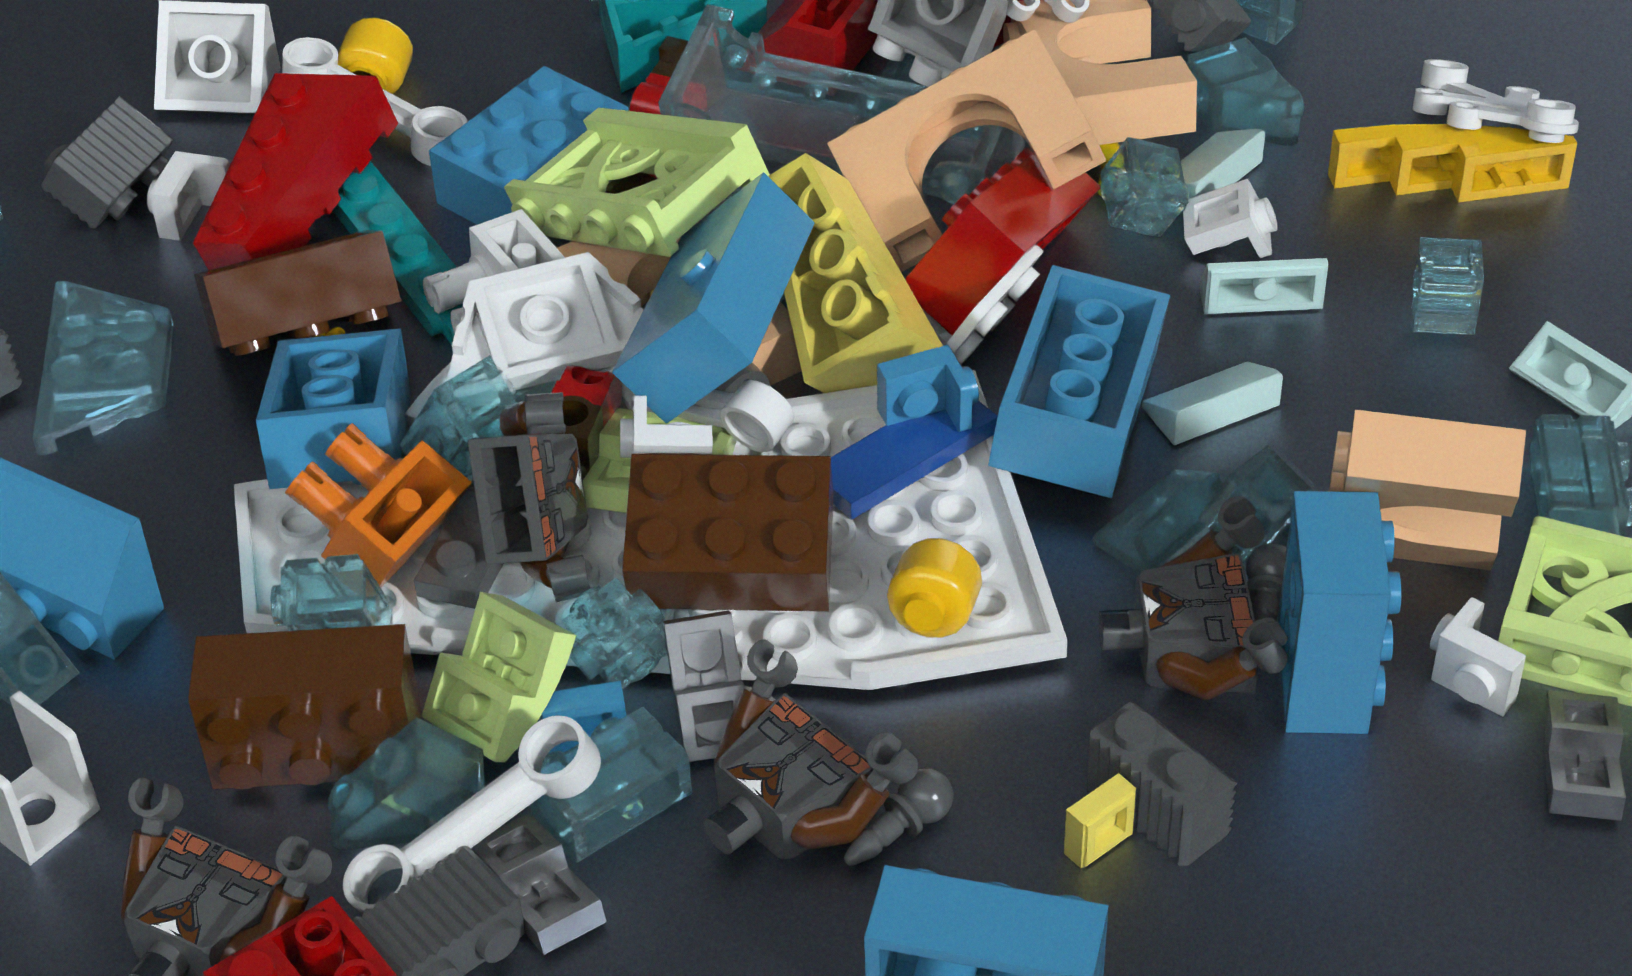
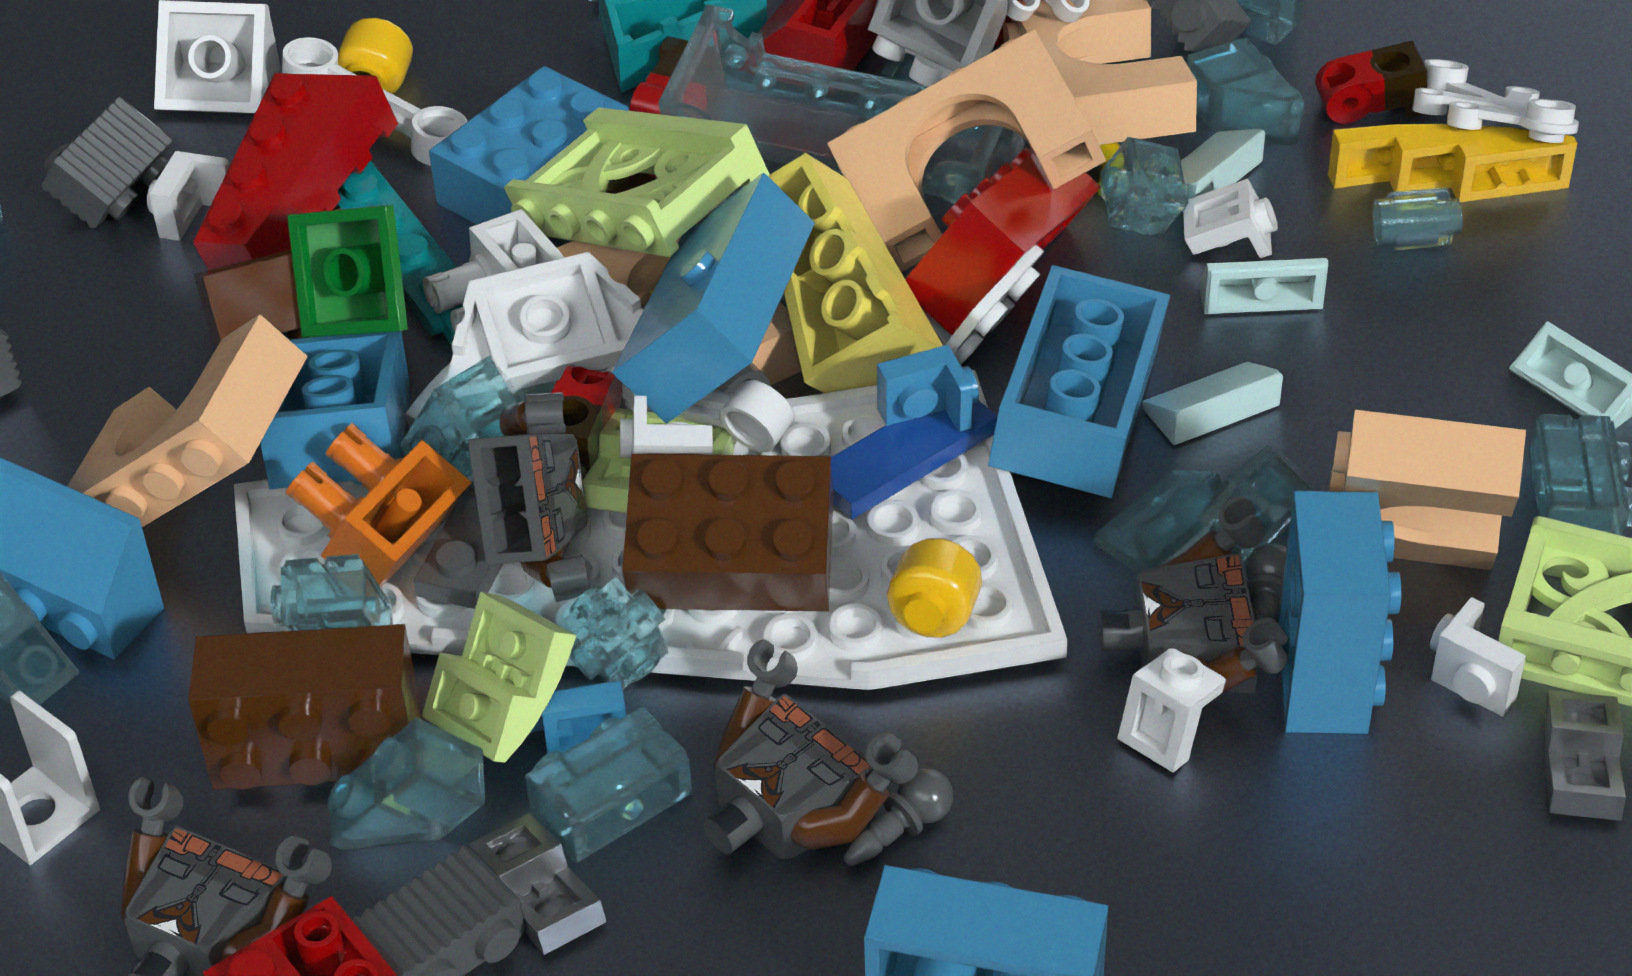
clear light blue wing [33,281,174,455] -> none
white piece [343,716,601,914] -> none
flat silver slope [662,610,744,763] -> none
light yellow tile [1064,773,1136,869] -> none
dark grey brick [1087,701,1237,866] -> none
clear light blue brick [1411,237,1484,335] -> none
none -> light nougat arch [67,314,308,527]
none -> green slope [287,205,408,338]
none -> white bracket [1117,648,1226,772]
none -> leg [1315,40,1427,124]
none -> clear light blue brick [1372,187,1463,250]

